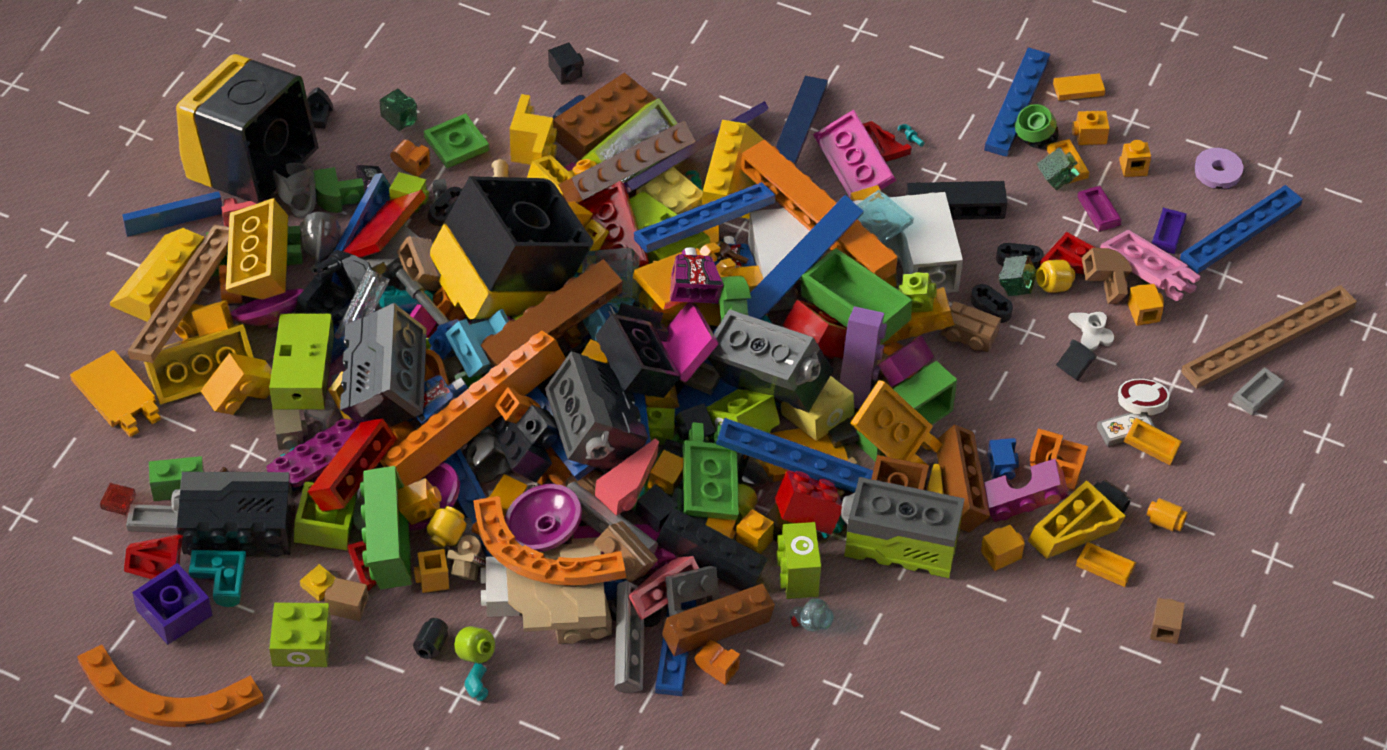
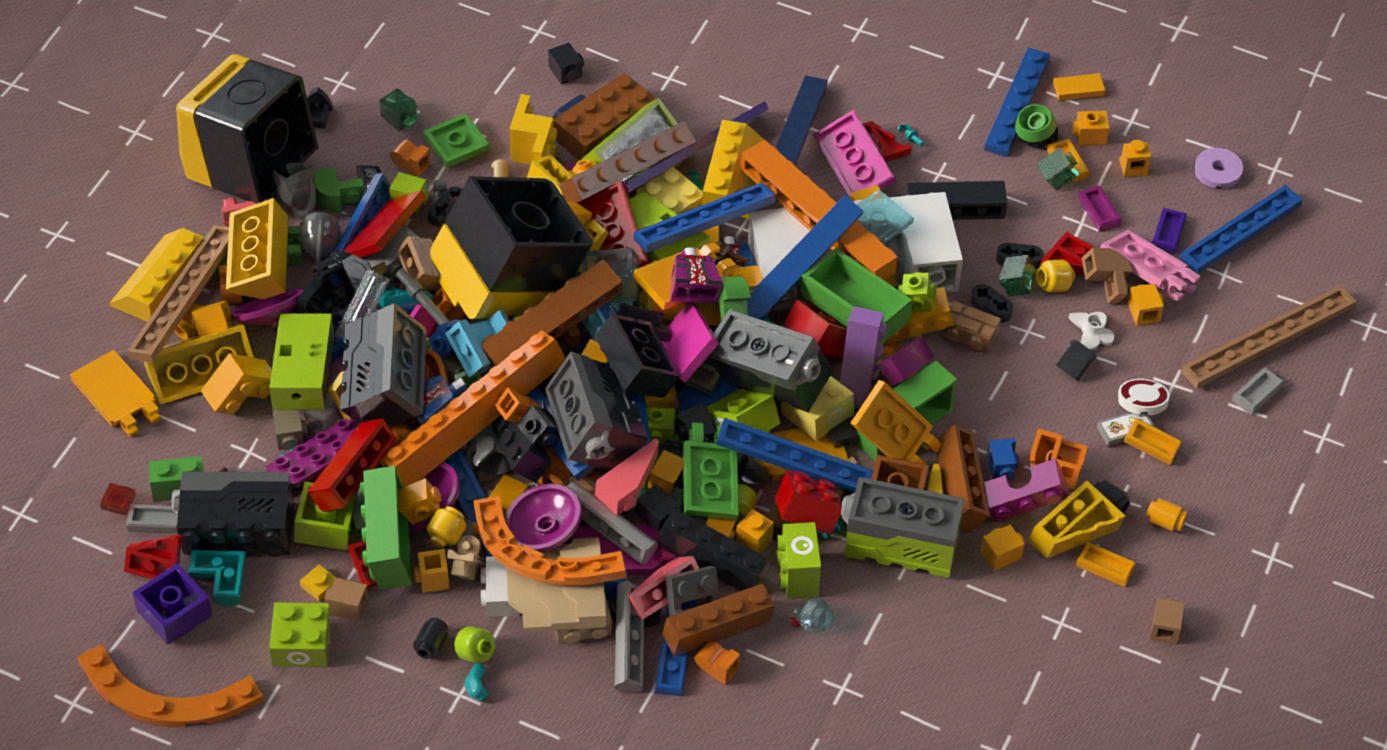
blue tile [122,191,222,237] -> none
medium nougat brick [594,521,658,582] -> none

